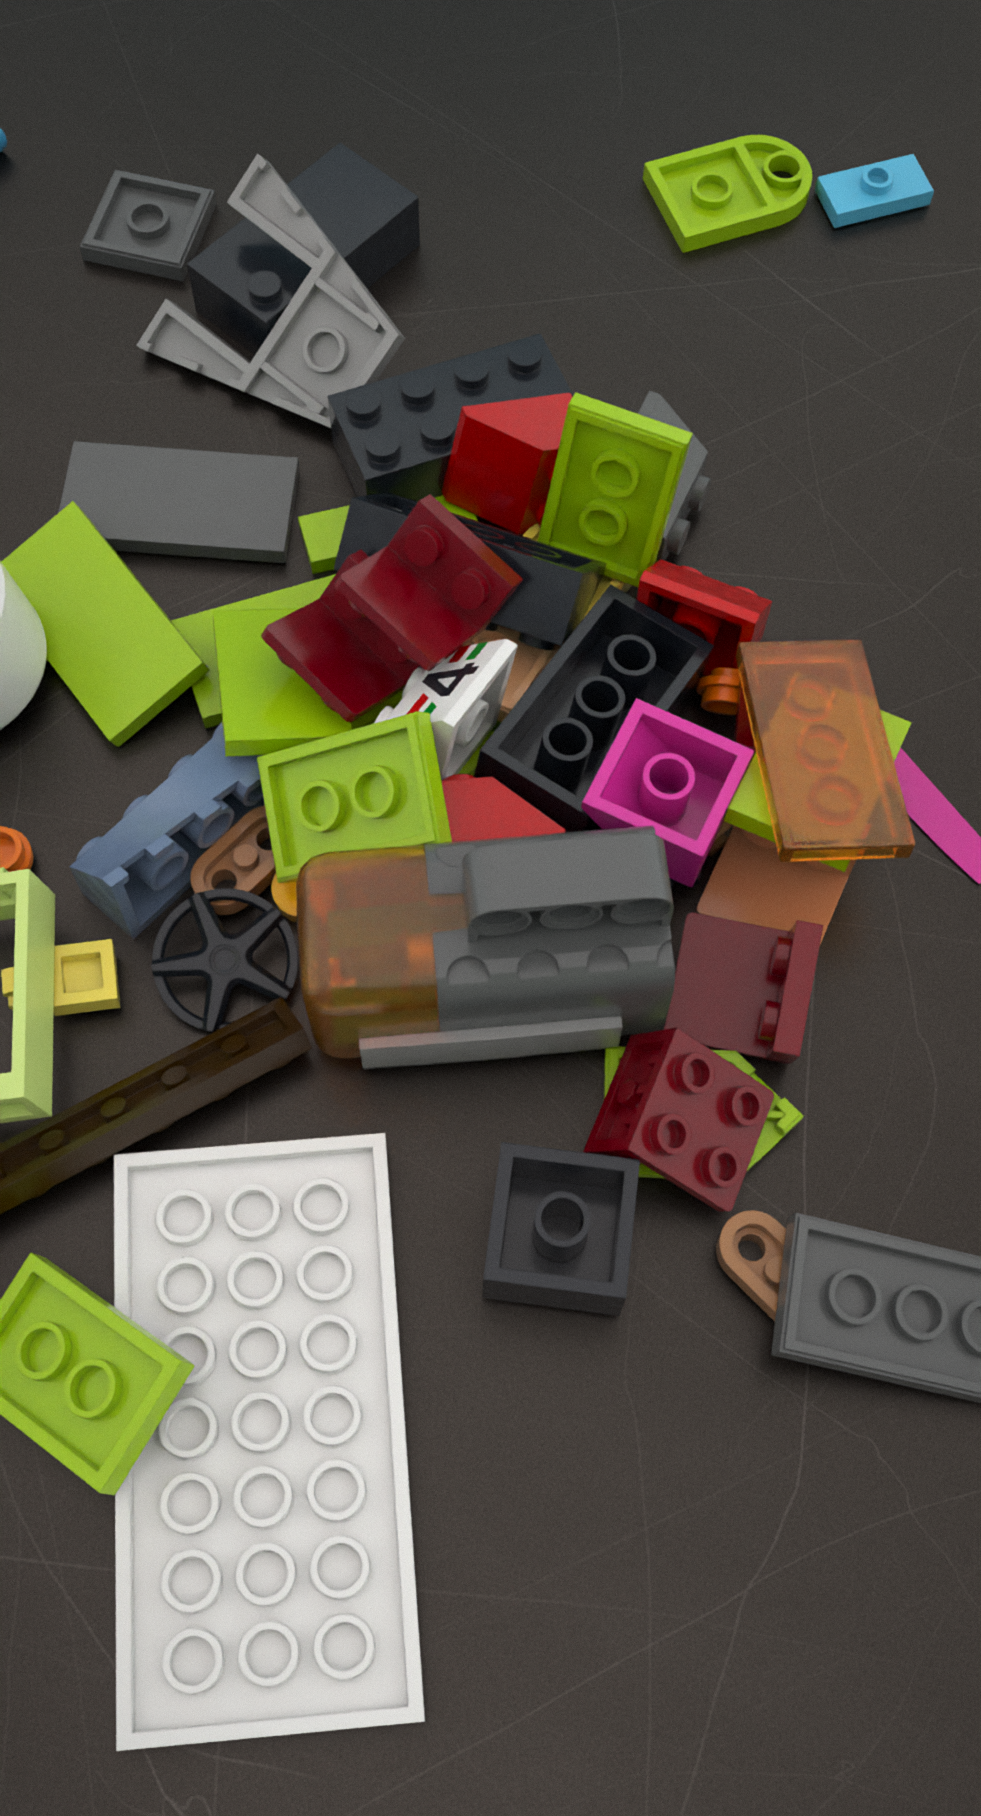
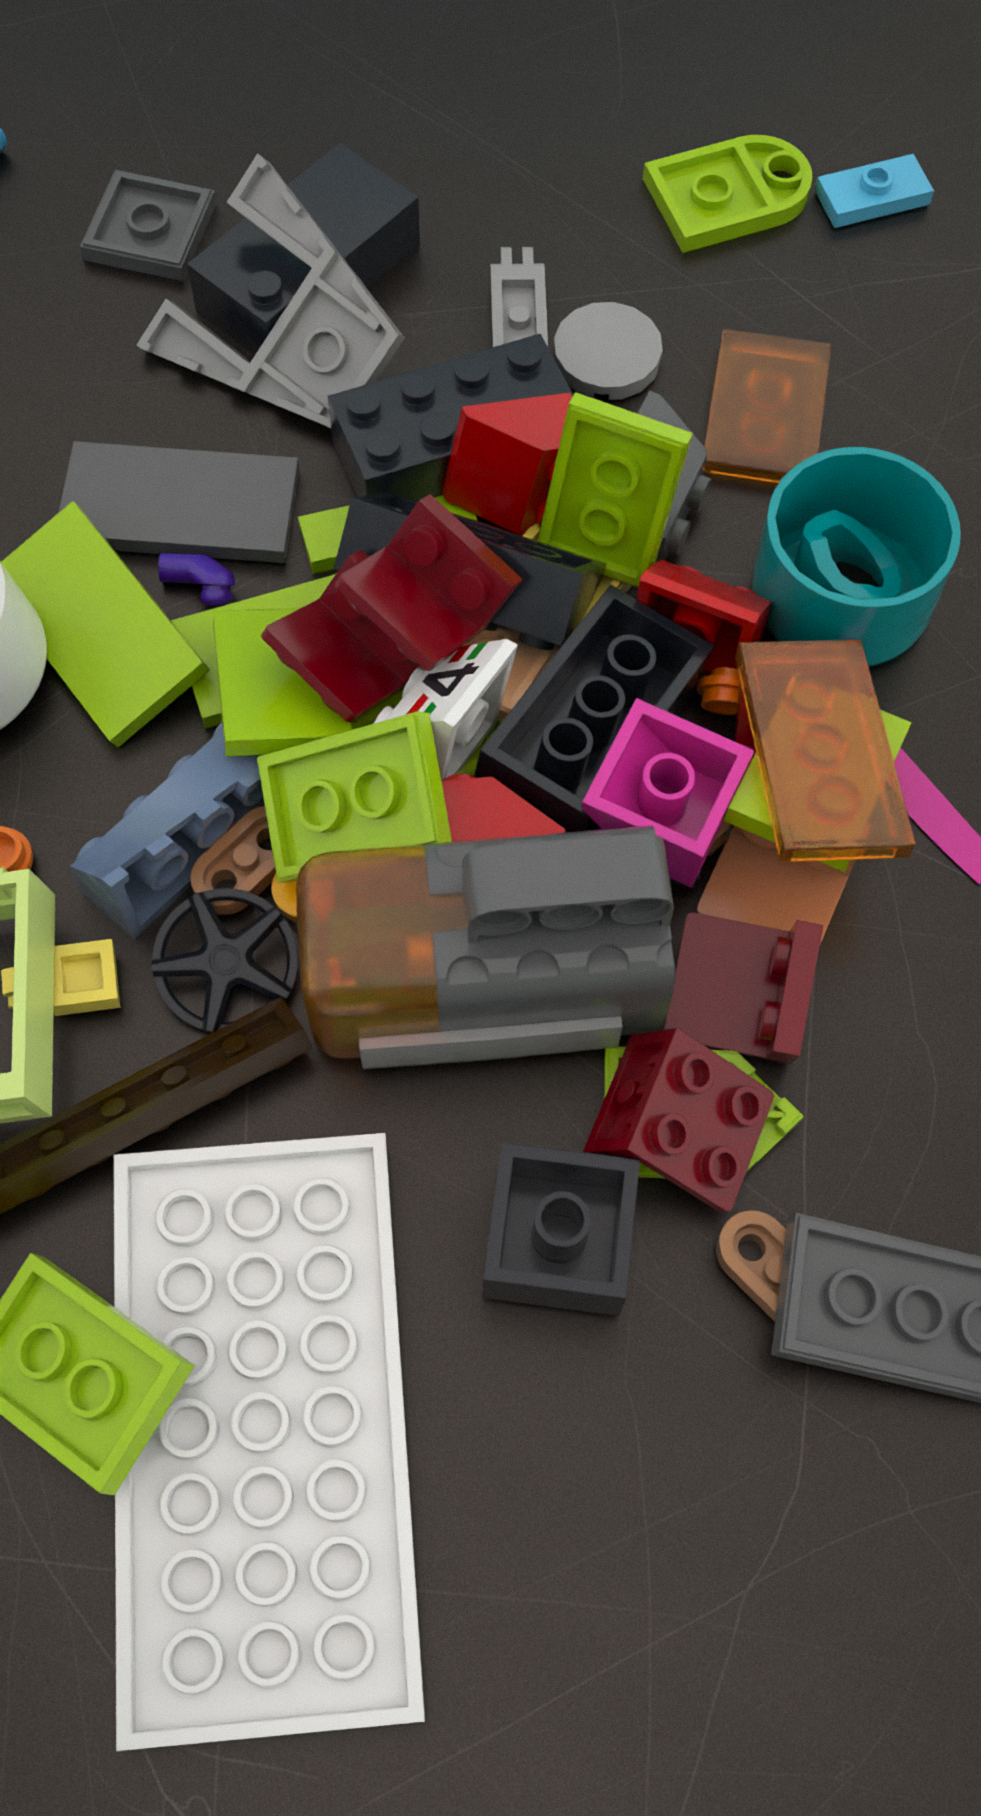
none -> dark purple arm [158,553,236,606]
none -> light grey hinge [490,247,548,347]
none -> light grey tile [554,302,663,400]
none -> clear orange tile [704,329,831,483]
none -> teal piece [752,447,961,667]

